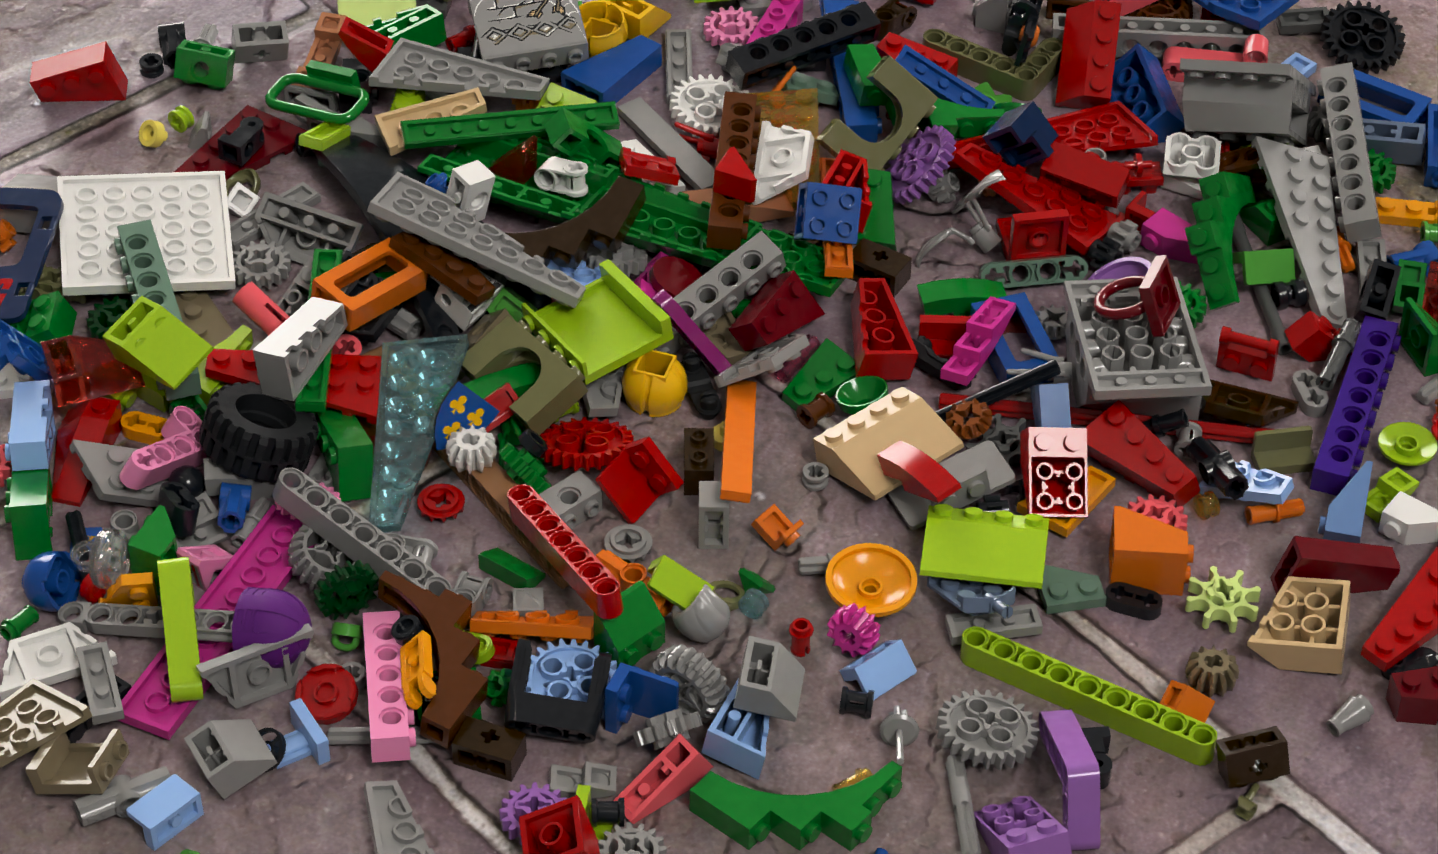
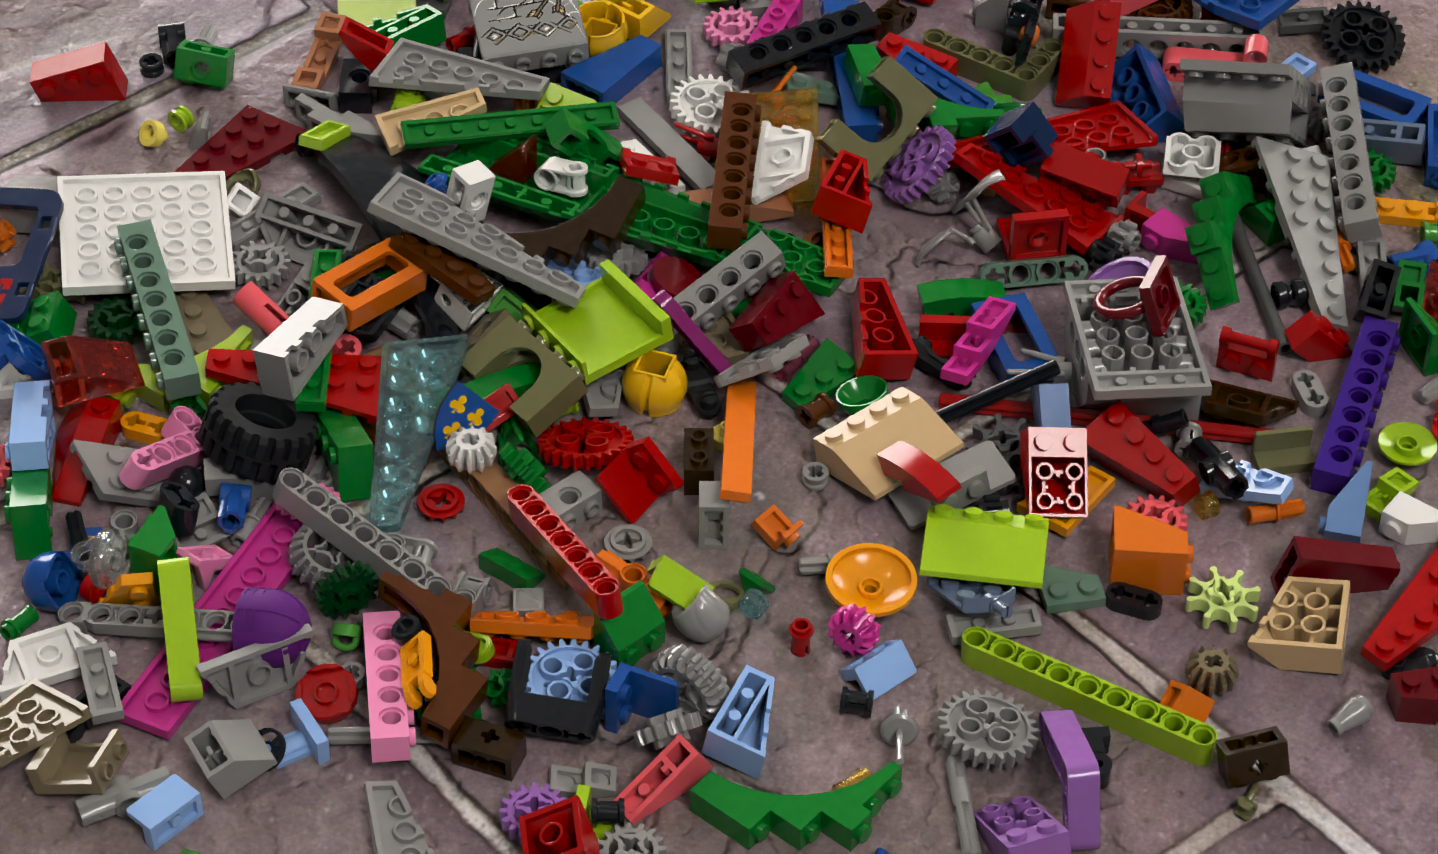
lime slope [102,295,214,390] -> none
black leg [217,117,265,167] -> none
light grey brick [231,20,289,63] -> none
green bar [265,60,369,125] -> none
black tile [518,429,548,458] -> none
red slope [713,147,757,203] -> none
light grey slope [733,636,805,722] -> none
blue bracket [794,182,862,244] -> none
dark brown brick [848,238,912,297] -> none
green wing [856,168,897,251] -> none
dark orange gear [945,398,993,439] -> none
light grey gear [1035,304,1068,340] -> none
bright green panel [1232,248,1296,285] -> none
dark grey pin [1315,318,1361,391] -> none

